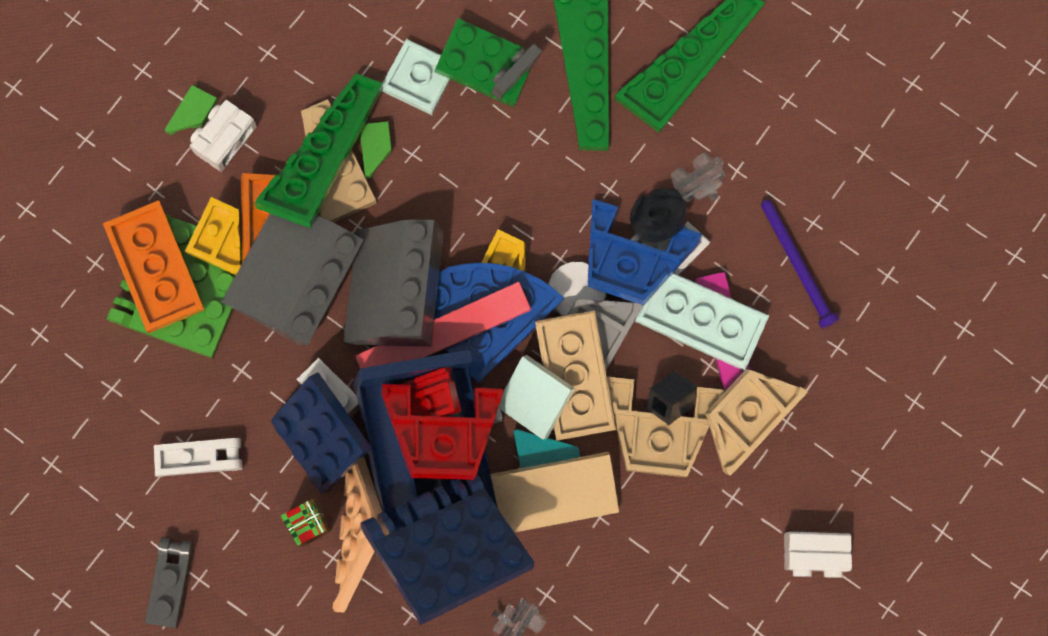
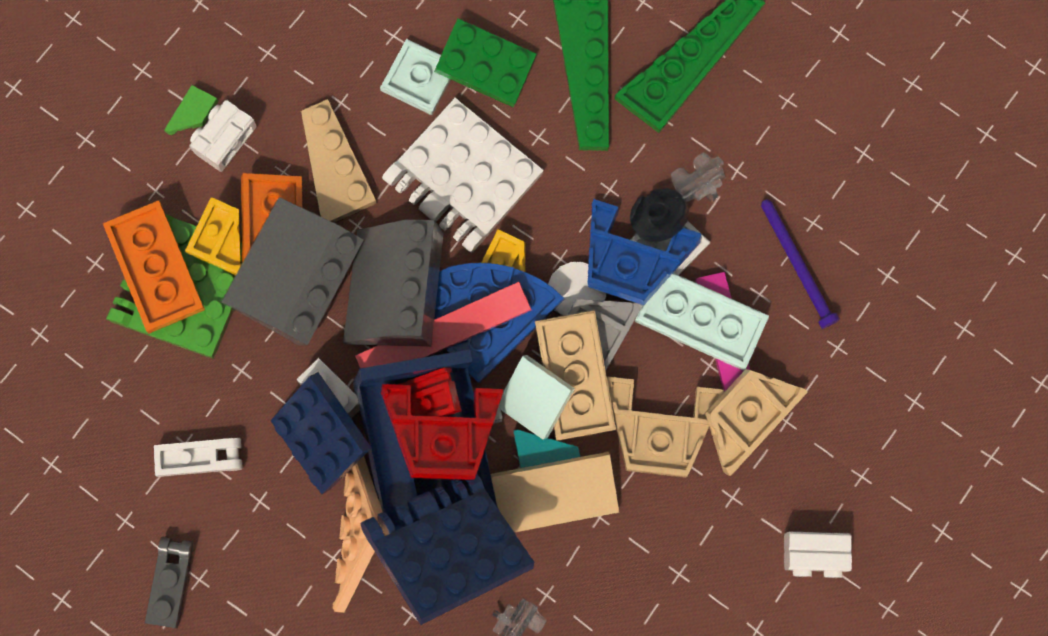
green wing [255,73,383,229] -> none
piece [280,499,331,546] -> none
bright green tile [360,121,392,179] -> none
dark grey plate [491,43,542,100] -> none
black brick [646,371,697,425] -> none
none -> white hinge [382,98,544,253]

